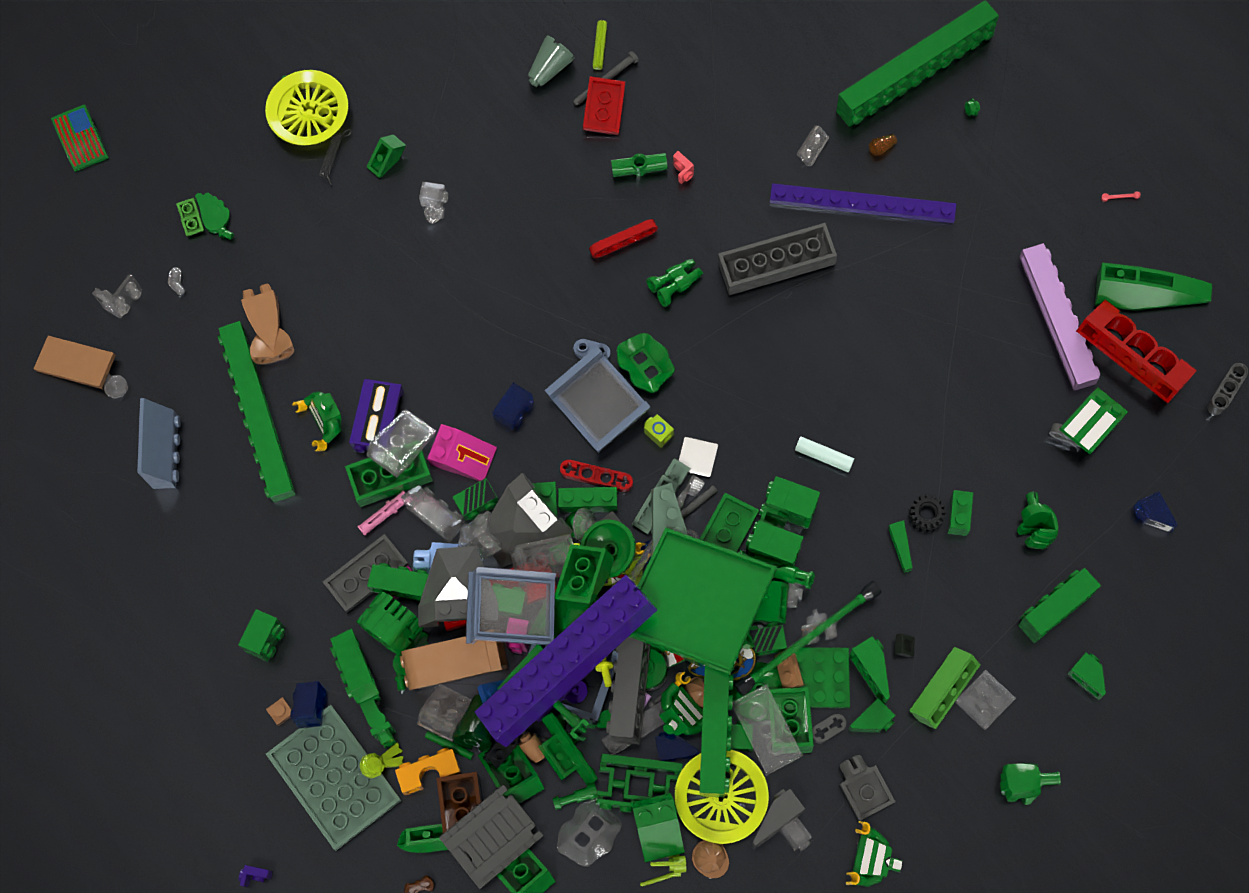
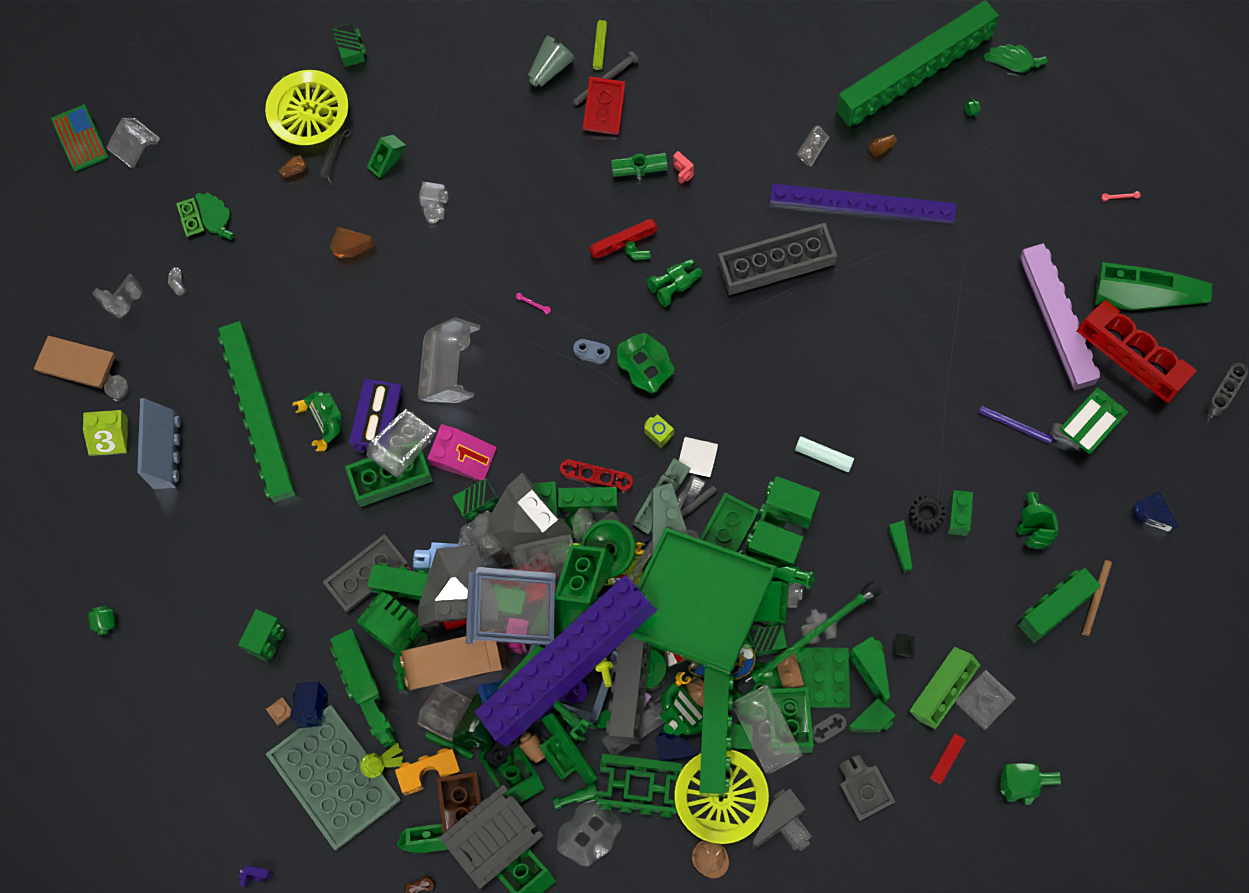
medium nougat hips [241,284,294,364] -> none
bright pink pin [357,491,410,535] -> none
clear slope [401,485,465,543] -> none
clear blue brick [492,382,534,430] -> none
clear piece [545,346,651,453] -> none
green slope [631,793,685,862] -> none
lime plant [640,854,686,886] -> none
torso [846,821,902,887] -> none
green slope [1067,652,1106,700] -> none
none -> lime slope [83,410,128,456]
none -> green head [88,606,115,635]
none -> clear bracket [107,118,160,168]
none -> clear orange cone [279,155,307,178]
none -> clear orange slope [330,227,375,258]
none -> green brick [332,22,366,67]
none -> clear windscreen [418,317,480,403]
none -> dark pink hinge [516,293,551,314]
none -> green arm [625,241,650,260]
none -> red piece [929,734,966,785]
none -> dark purple bar [979,406,1053,444]
none -> green animal [984,44,1048,73]
none -> medium nougat bar [1082,560,1112,636]

